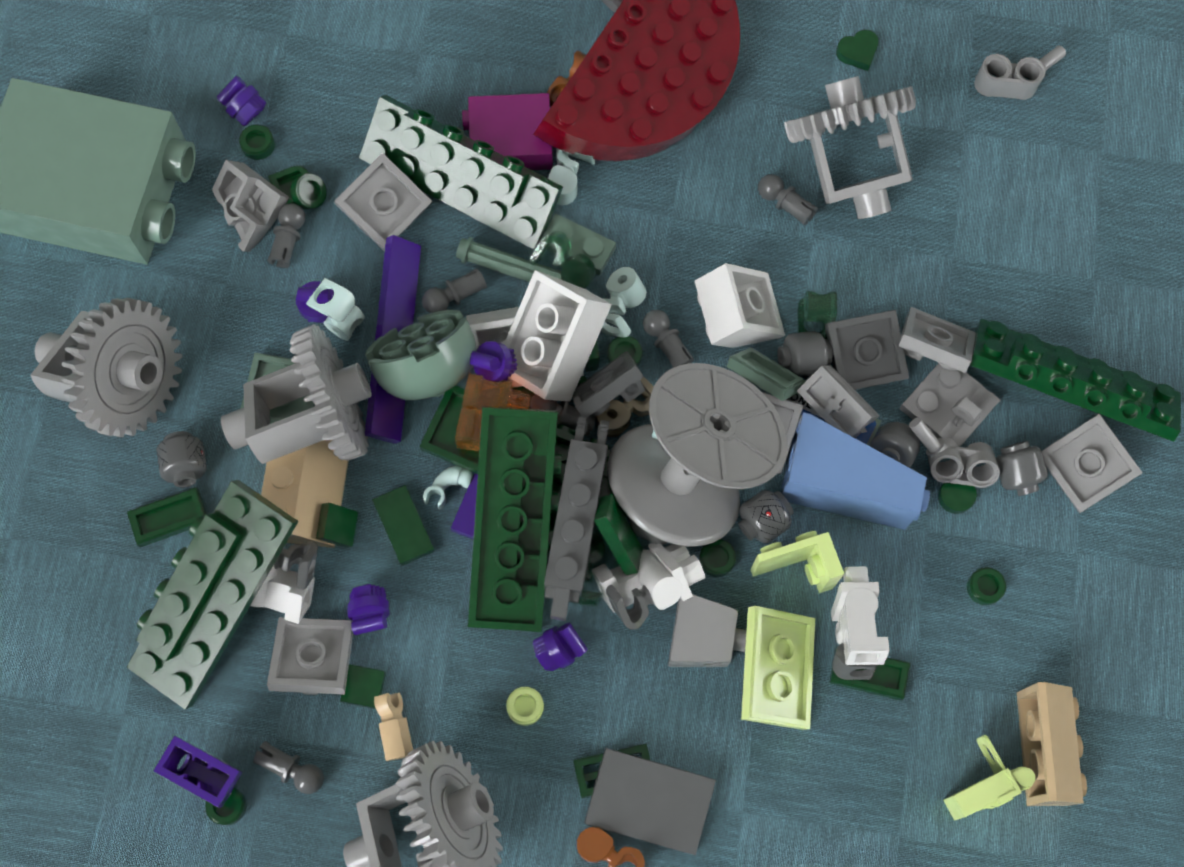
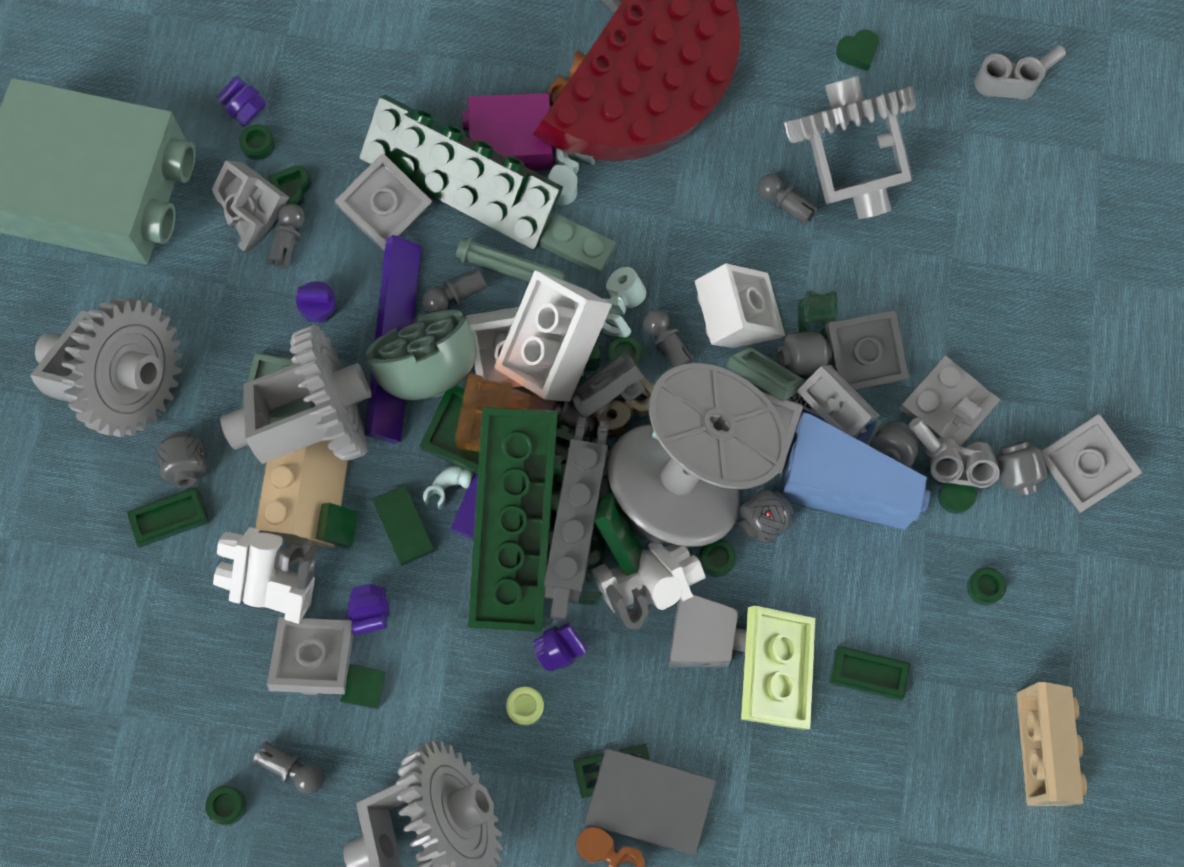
plate [127,480,299,710] -> none
dark purple torso [153,736,243,808] -> none
dark green tile [290,174,327,209] -> none
light aqua leg [306,278,365,341] -> none
tan bar [374,692,413,761] -> none
dark purple piece [470,341,518,382] -> none
clear green leg [529,231,596,289] -> none
yellowish green bracket [750,531,844,593] -> none
white hips [831,566,890,680] -> none
light grey hinge [899,307,976,373] -> none
yellowish green piece [943,735,1036,821] -> none
dark green plate [970,318,1181,442] -> none

